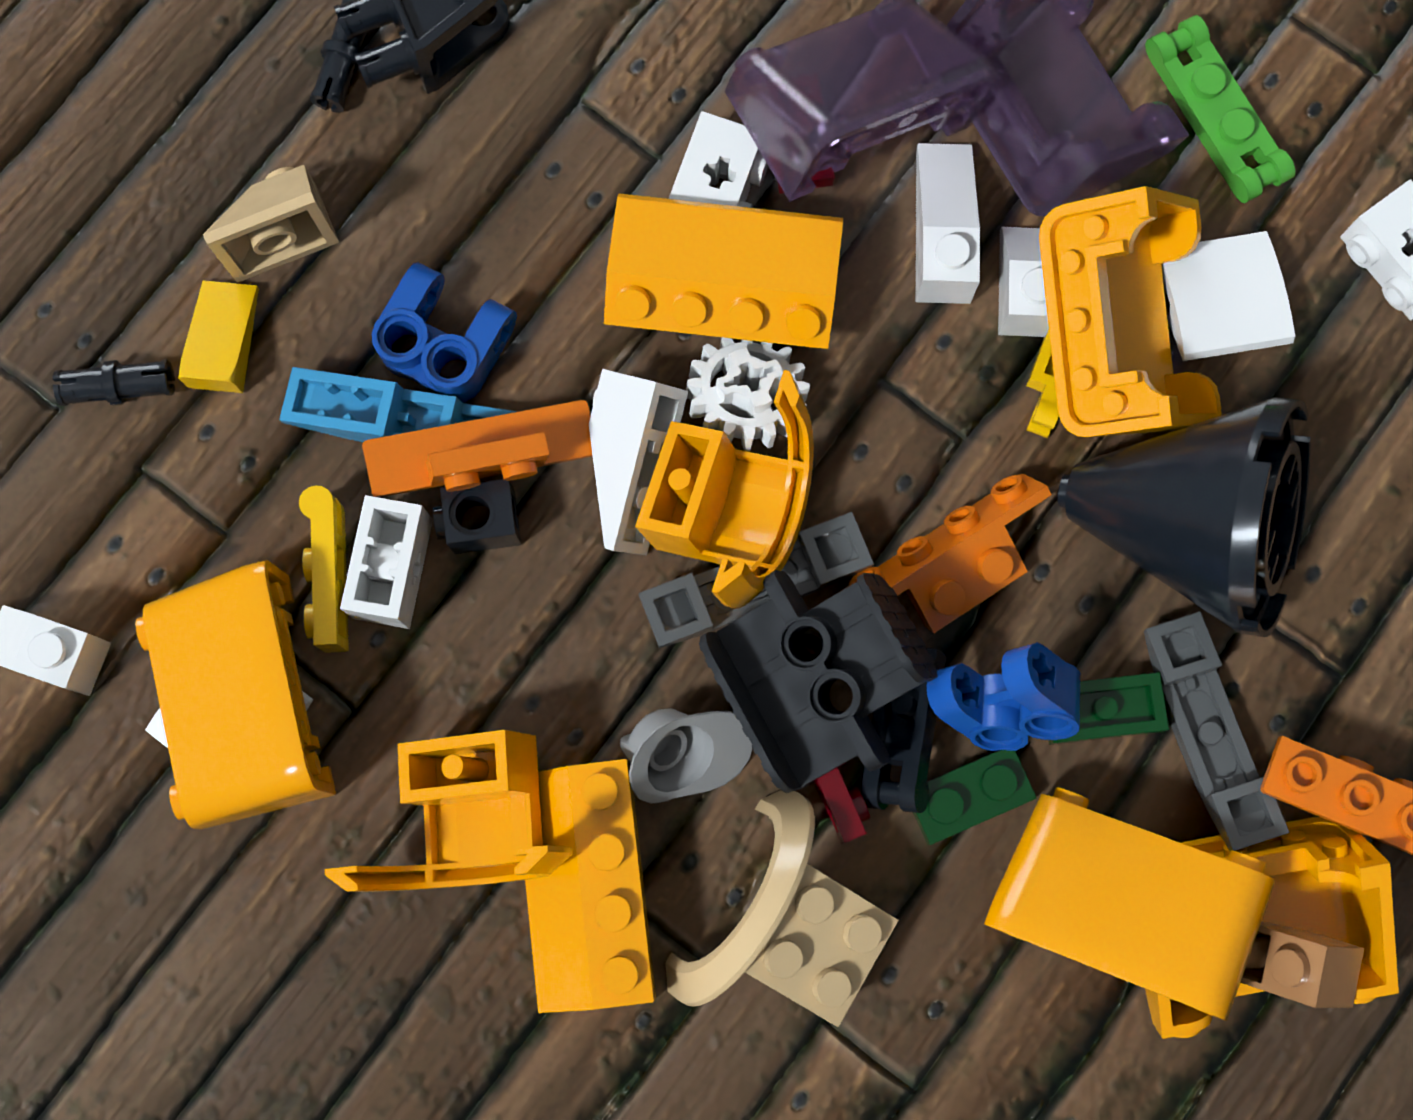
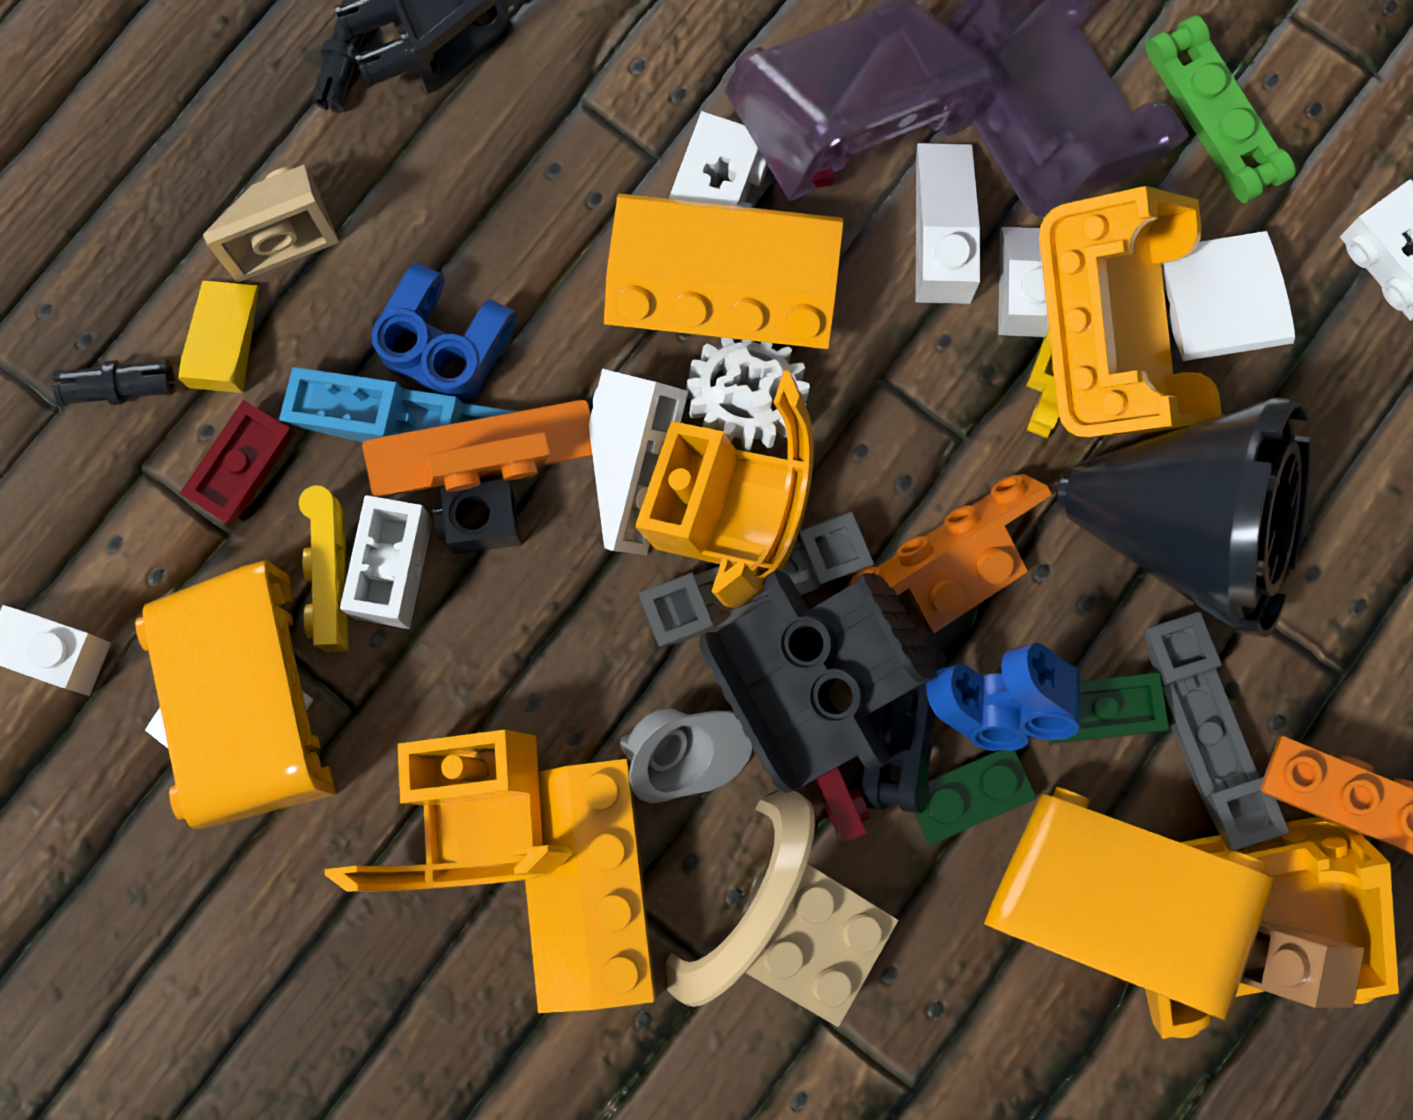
none -> dark red plate [179,400,295,527]

